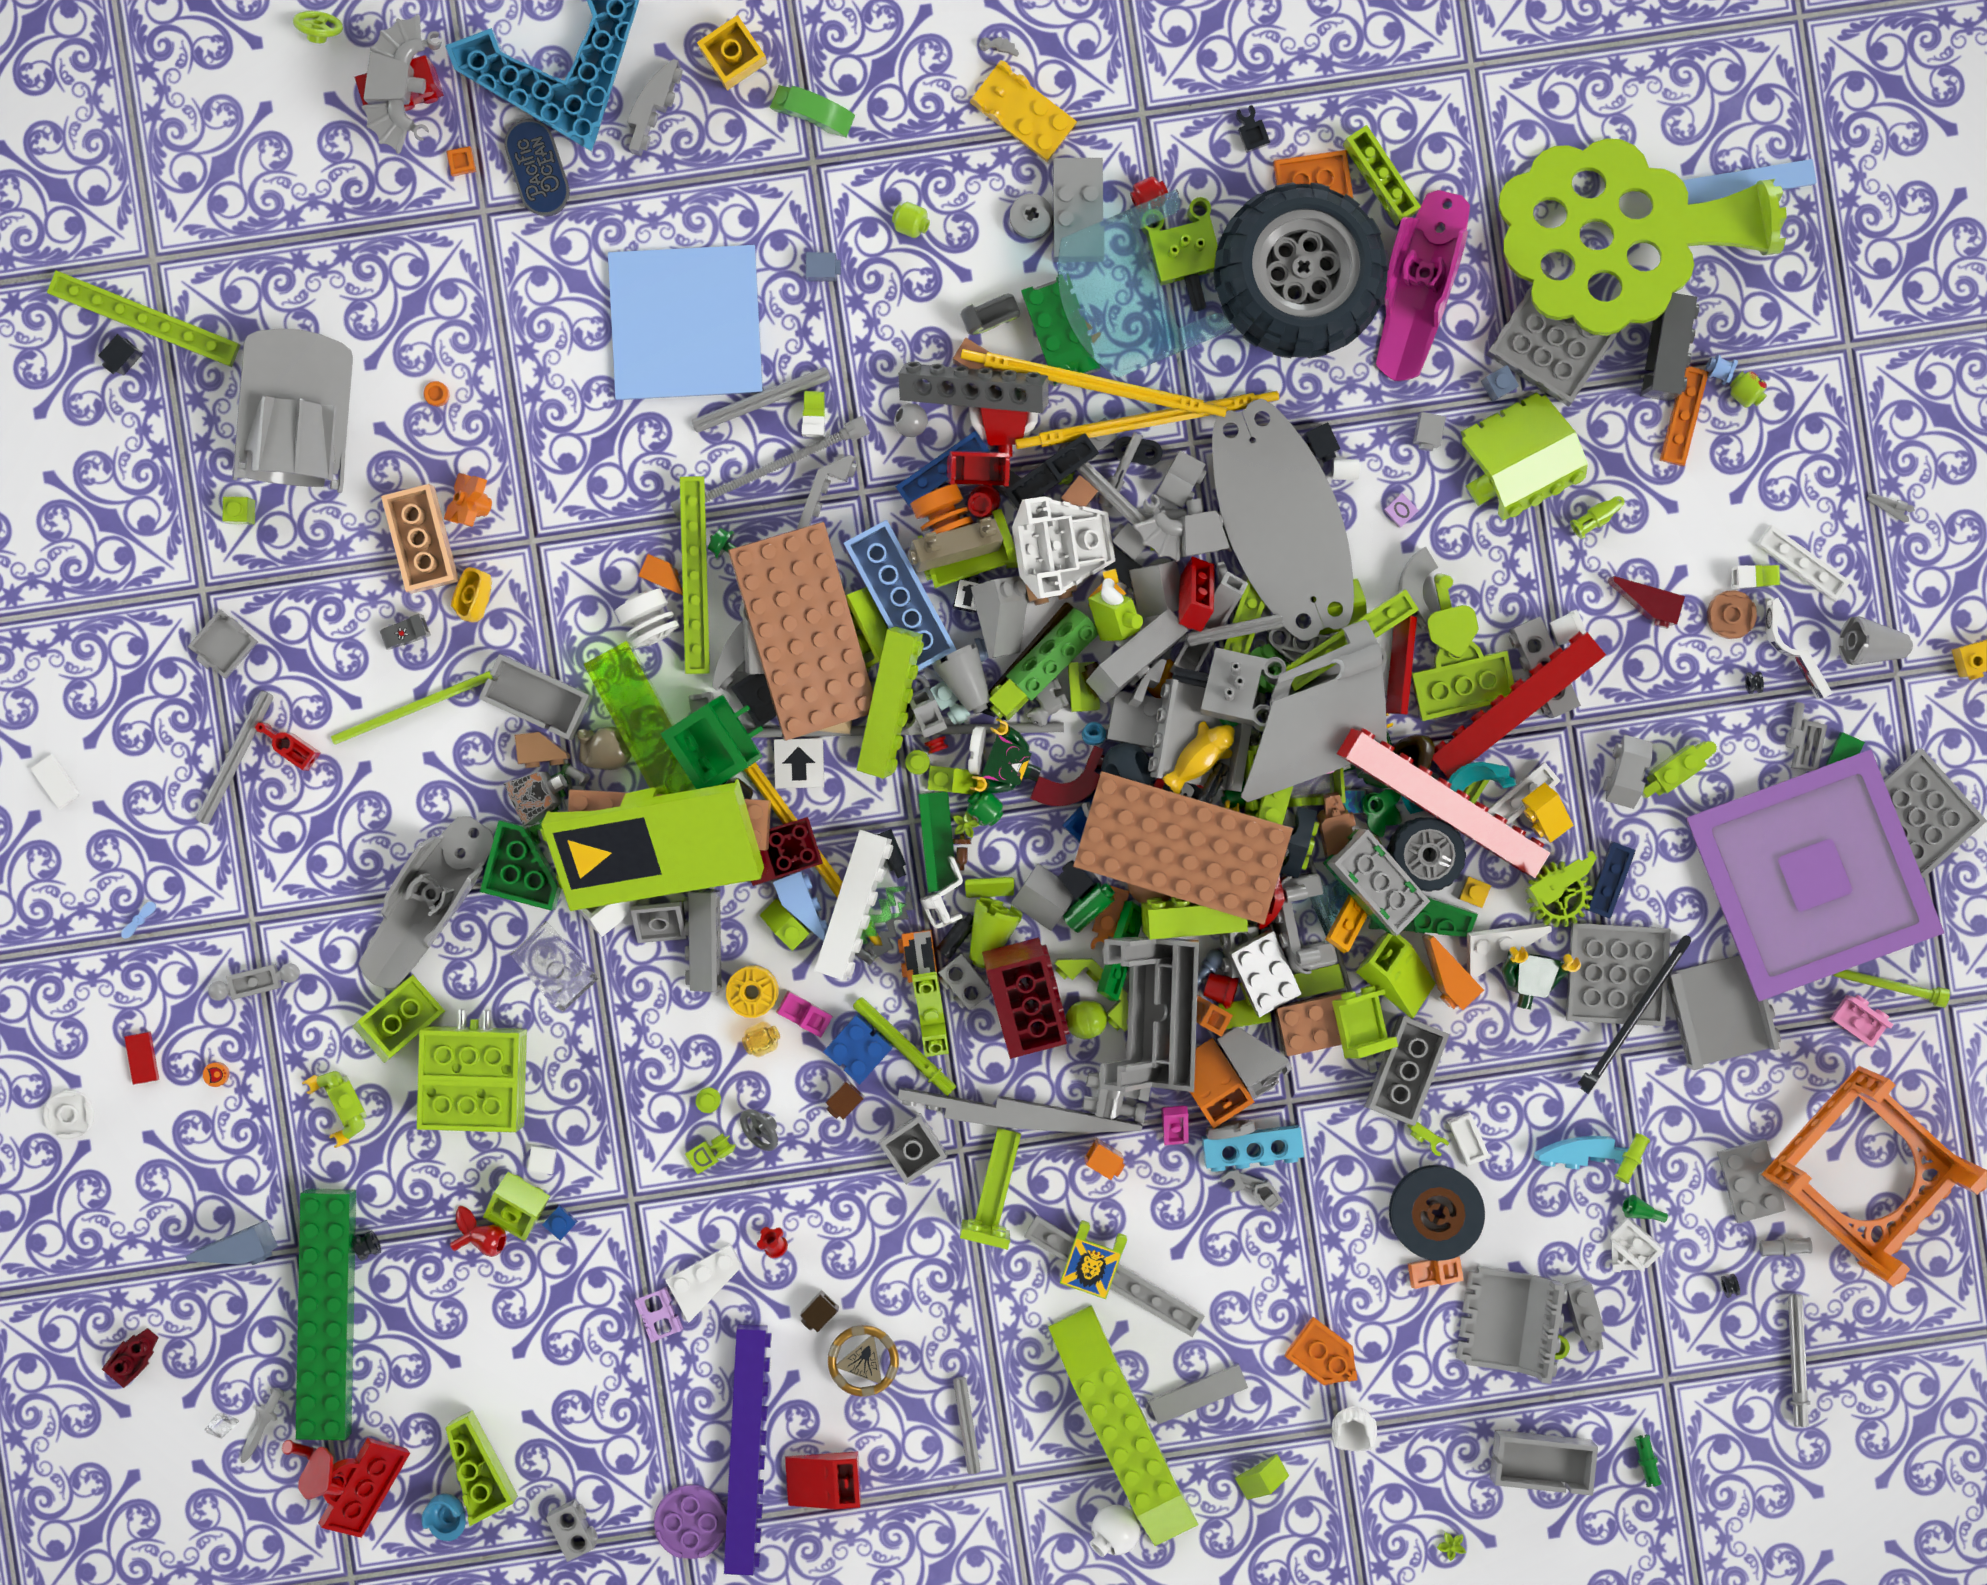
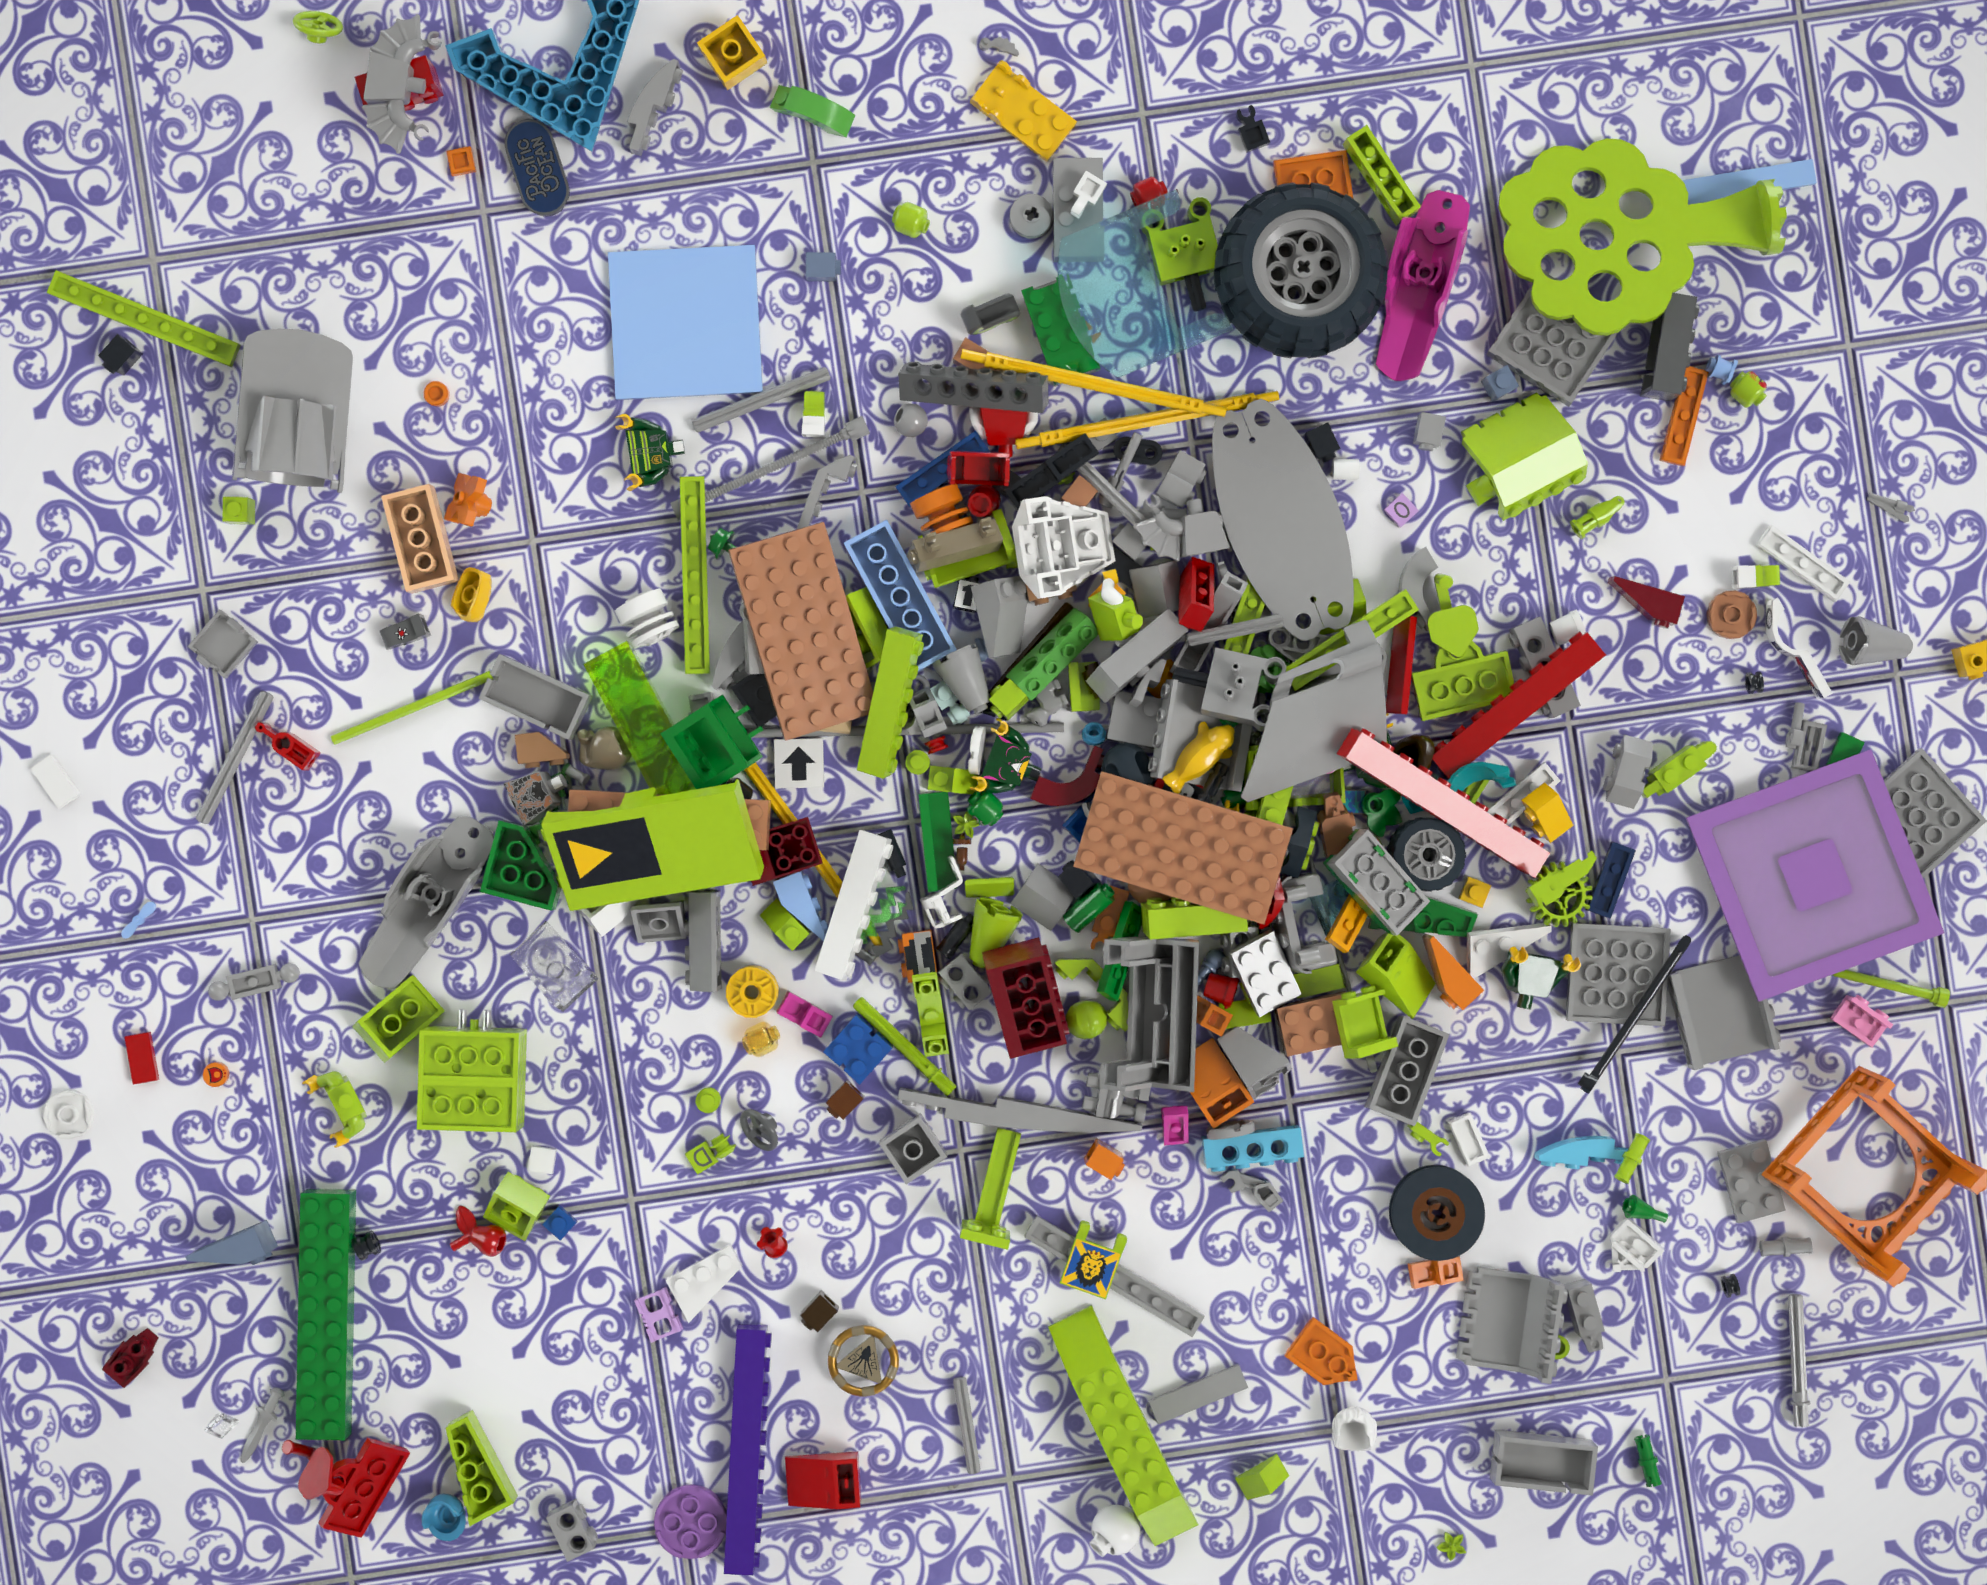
orange slope [638,554,683,595] -> none
none -> dark green torso [615,414,685,491]
none -> white plate [1070,171,1107,219]

